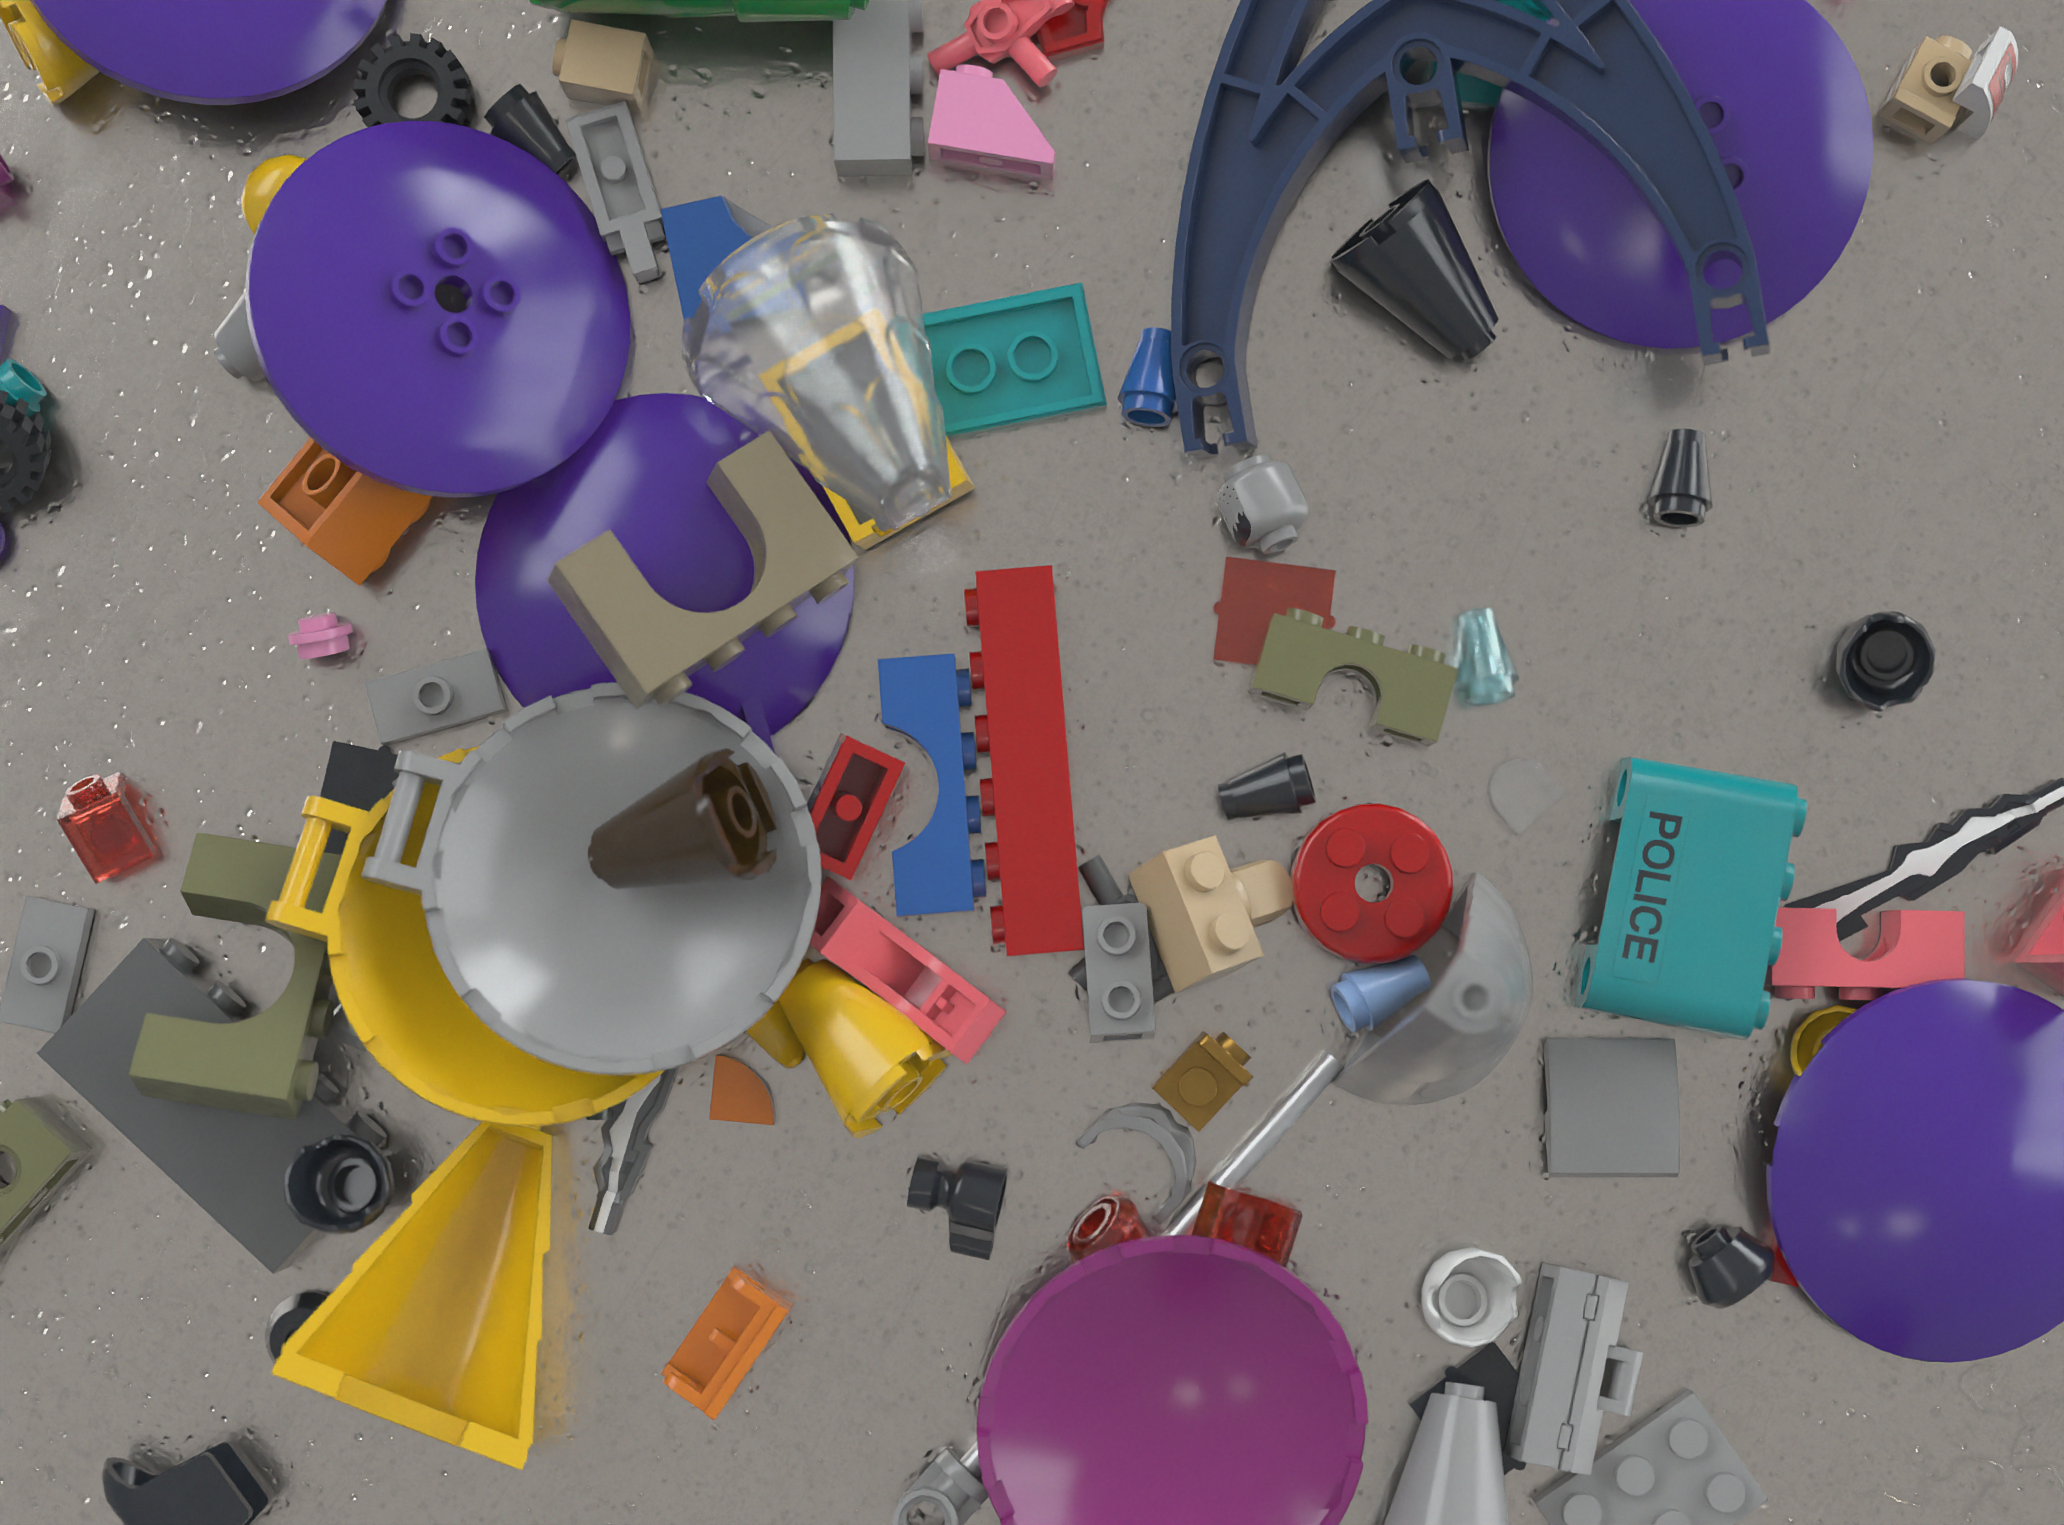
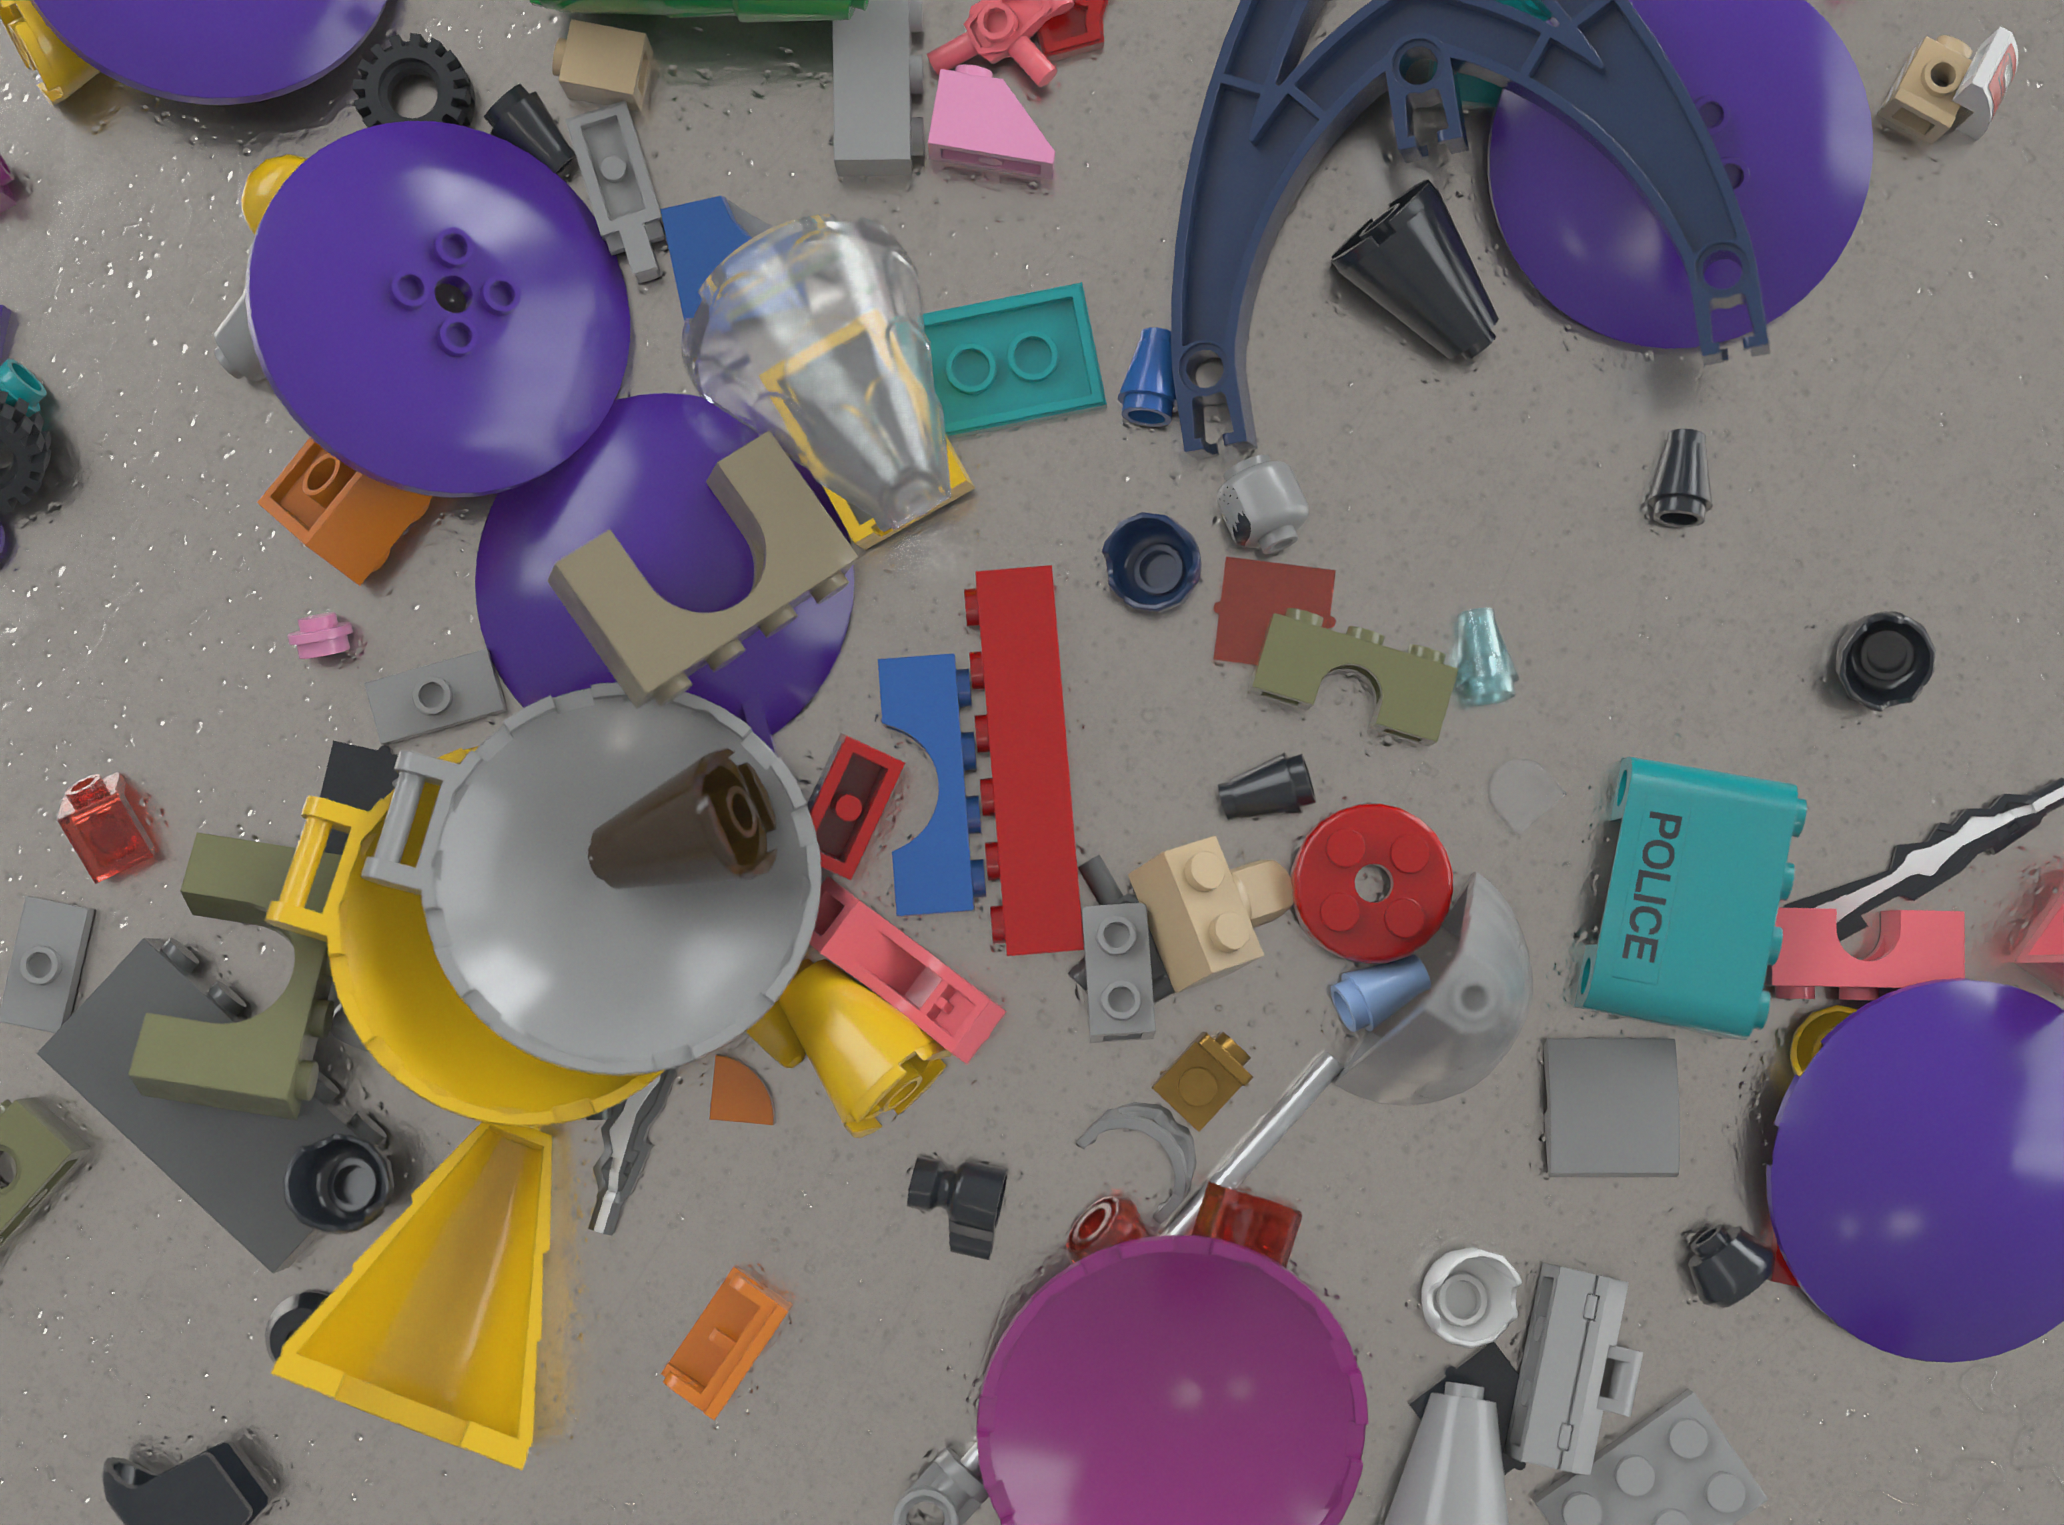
none -> dark blue hair [1102,512,1202,613]

